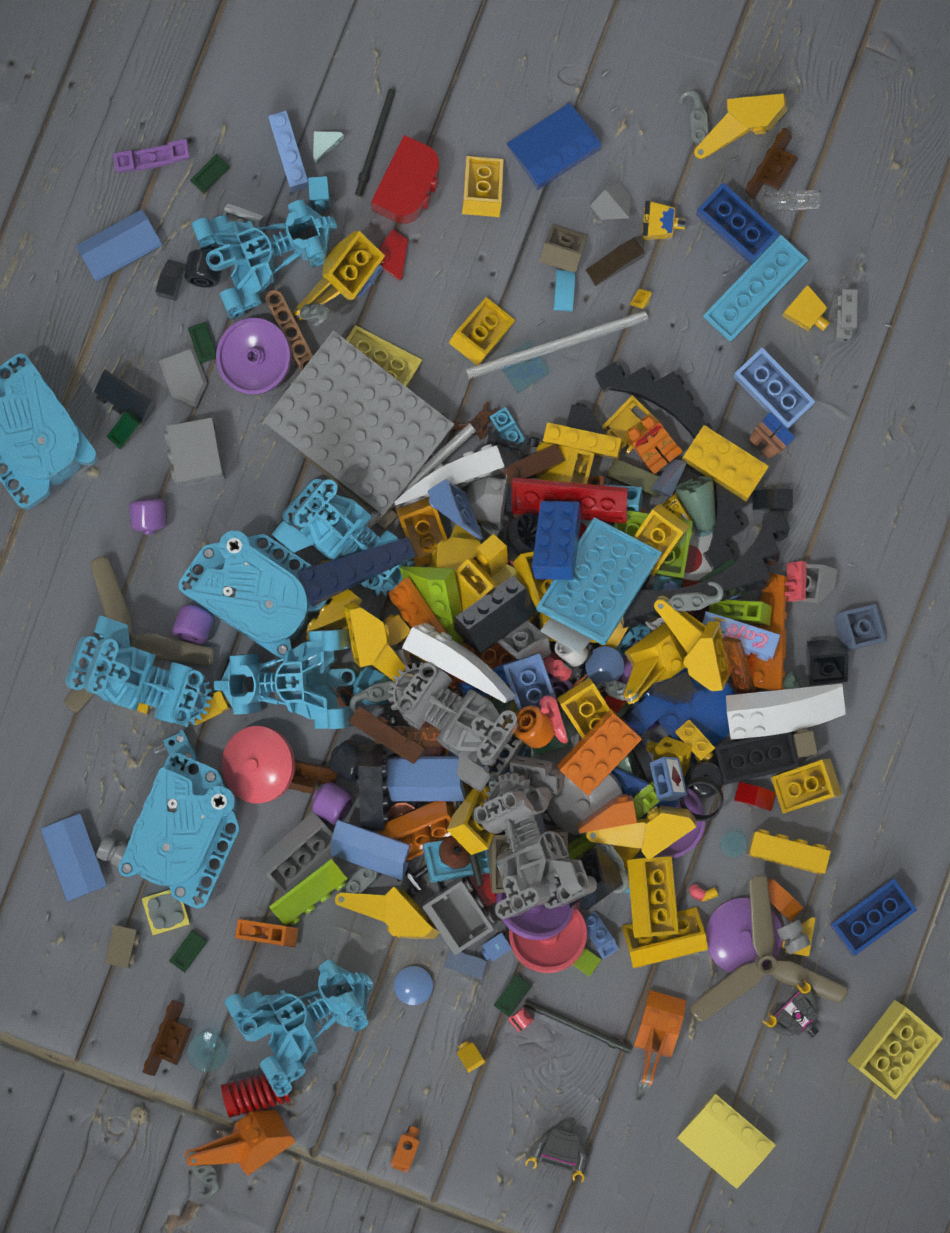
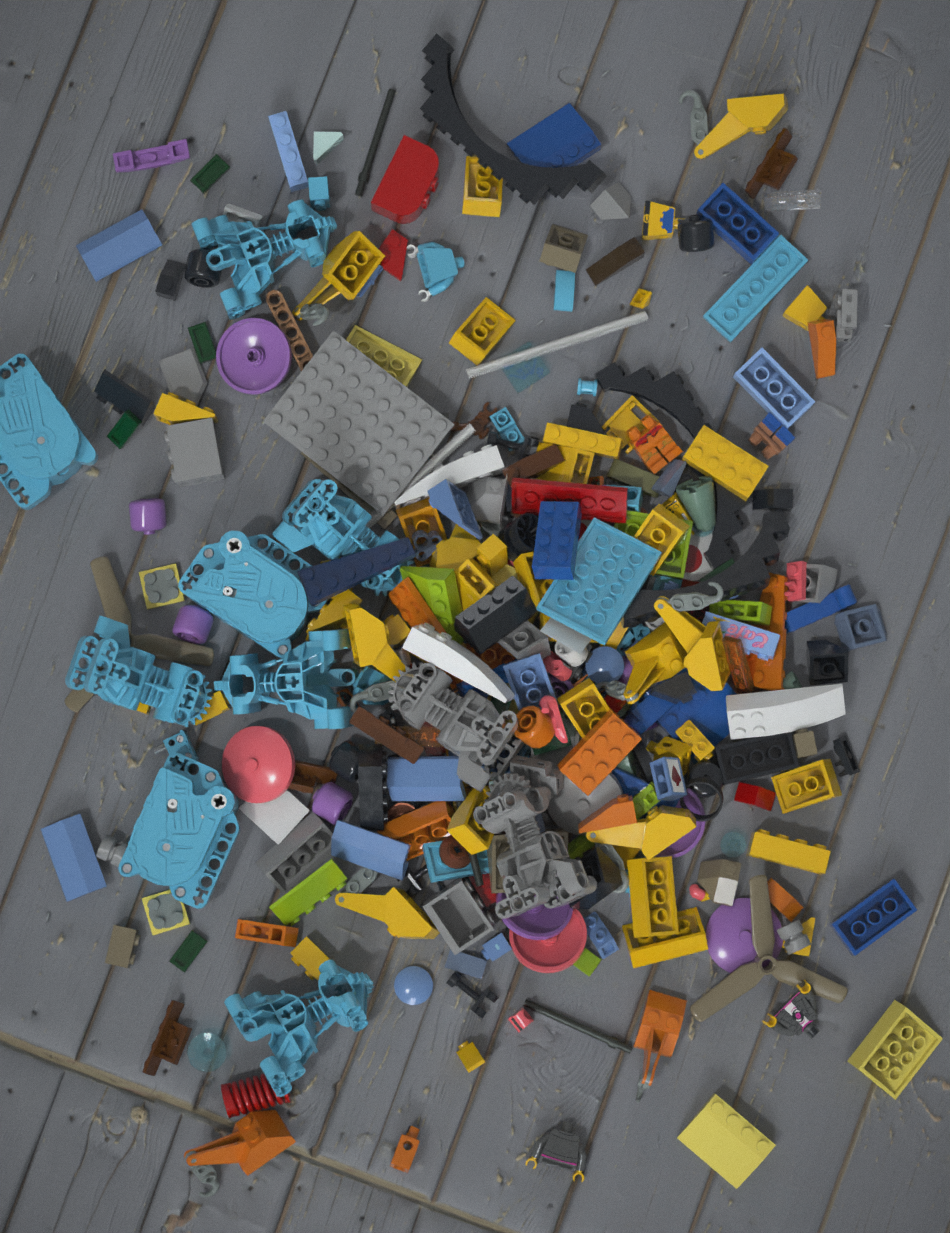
dark green tile [493,974,532,1017] -> none
none -> light grey piece [139,564,185,610]
none -> yellow slope [153,392,218,425]
none -> white sticker [239,790,310,845]
none -> yellow brick [290,936,330,980]
none -> medium azure torso [407,242,464,302]
none -> sand blue piece [412,530,442,561]
none -> black arch [420,33,606,205]
none -> black bar [446,971,499,1019]
none -> medium azure bush [577,378,597,397]
none -> black head [677,214,715,252]
none -> dark tan slope [697,859,741,907]
none -> blue beam [785,584,858,634]
none -> orange slope [807,319,836,379]
none -> black plate [833,736,860,777]

